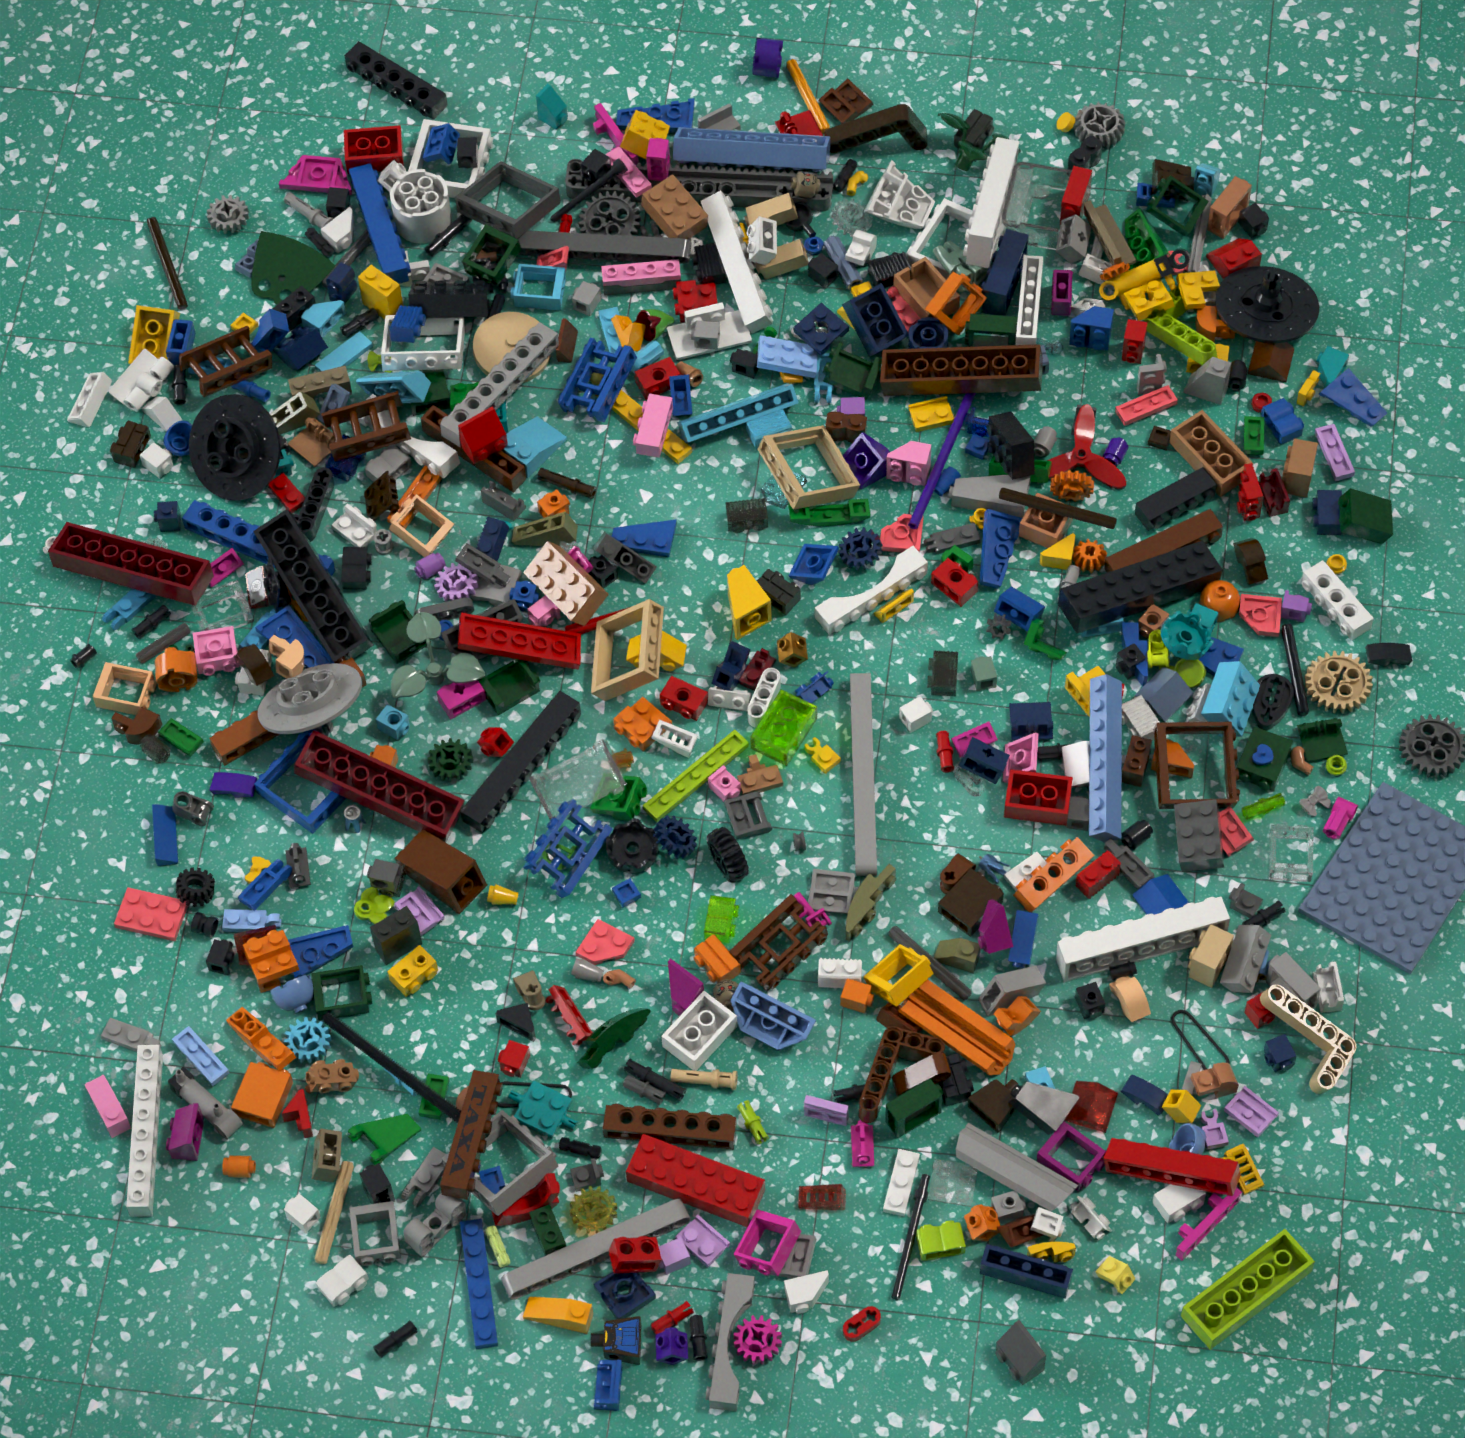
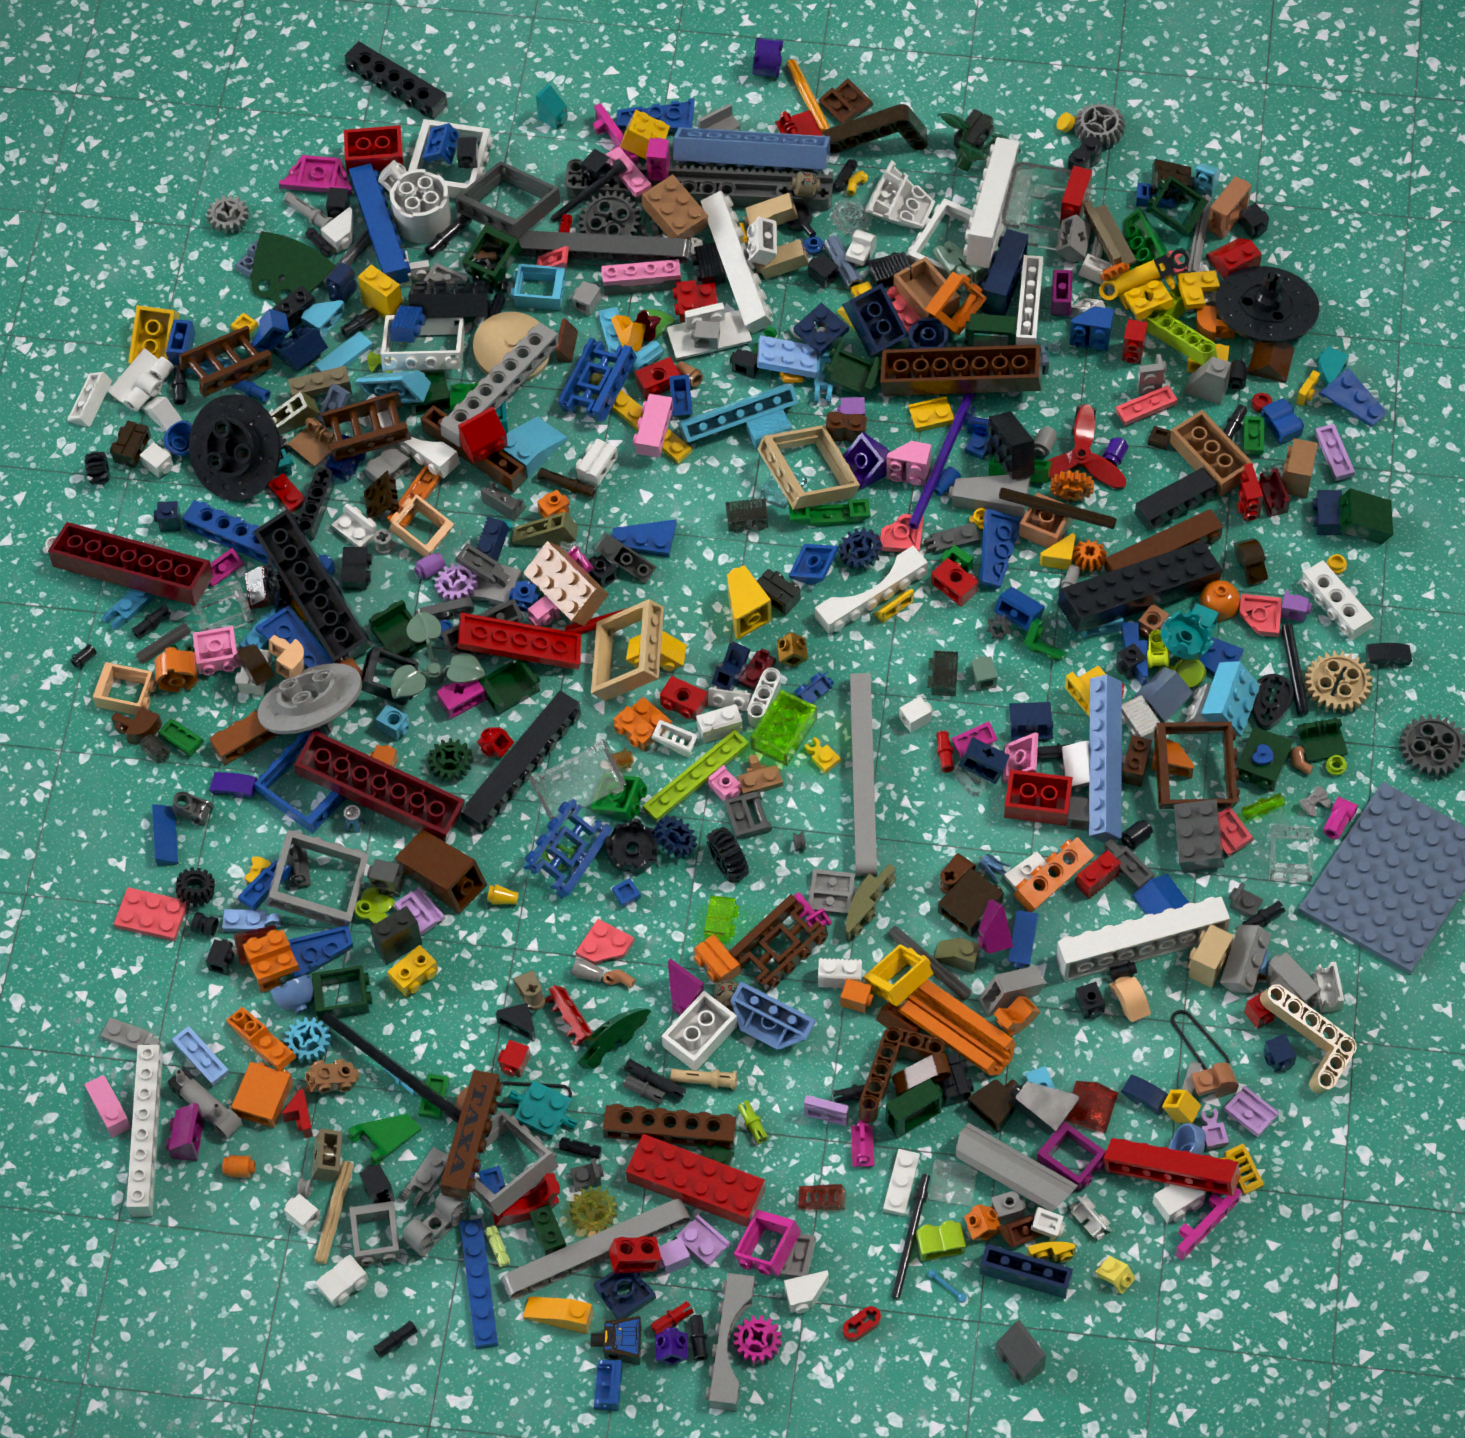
dark brown axle [147,217,188,310] -> none
lime brick [1181,1229,1315,1350] -> none
none -> black gear [84,451,110,485]
none -> light grey window [265,830,369,927]
none -> light grey bush [297,1178,312,1199]
none -> black window [361,646,419,706]
none -> white brick [575,438,618,487]
none -> white brick [696,704,743,743]
none -> dark green plate [697,1143,734,1166]
none -> dark azure hinge [928,1270,967,1303]
none -> black axle [1223,404,1248,440]

